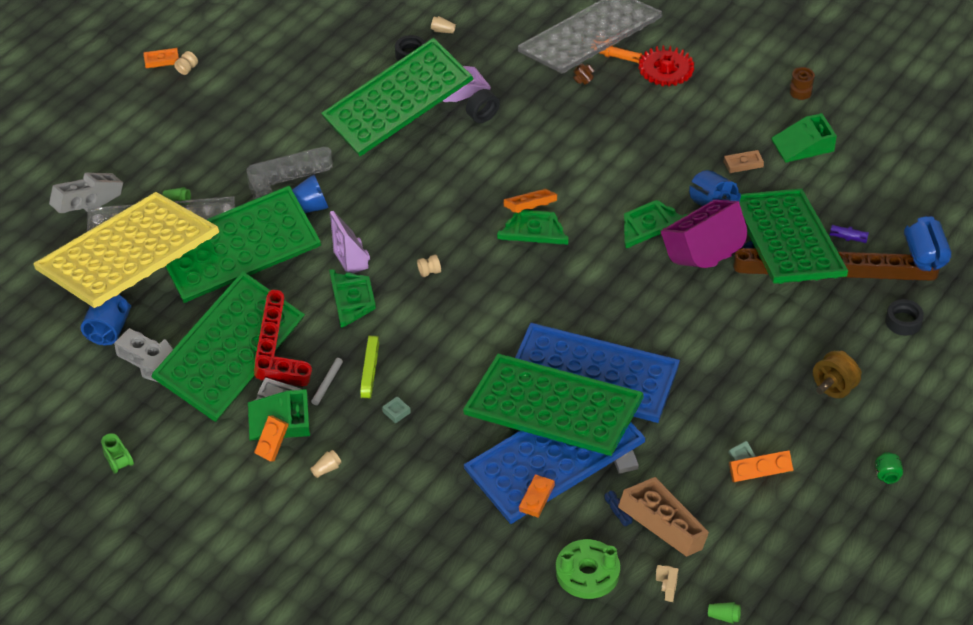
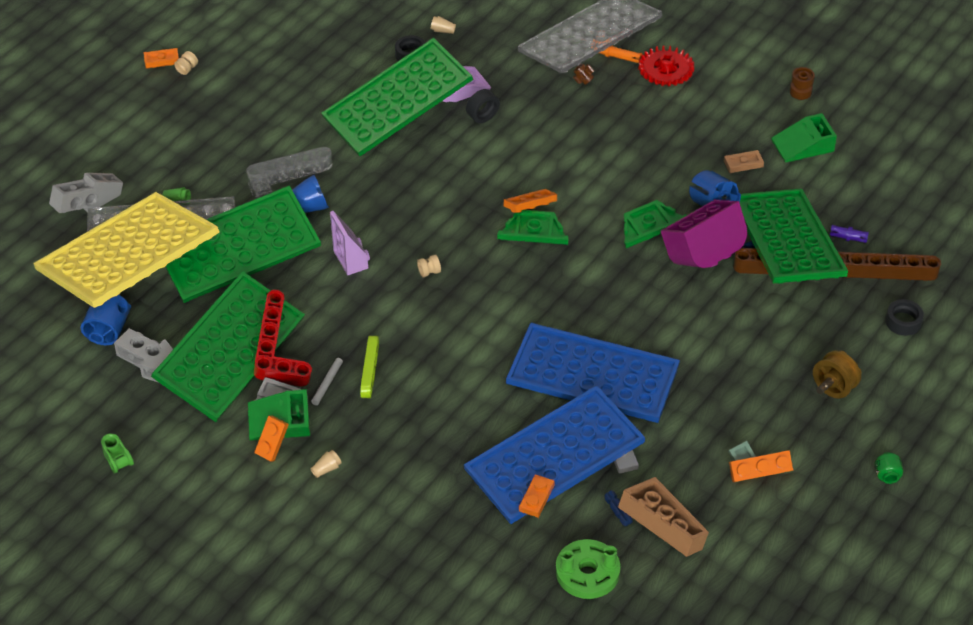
green wing [329,269,376,328] -> none
sand green plate [382,397,411,423] -> none
green plate [463,354,644,456] -> none
tan bracket [656,565,678,602] -> none
bright green cone [708,602,741,624] -> none
blue cylinder [904,217,952,271] -> none

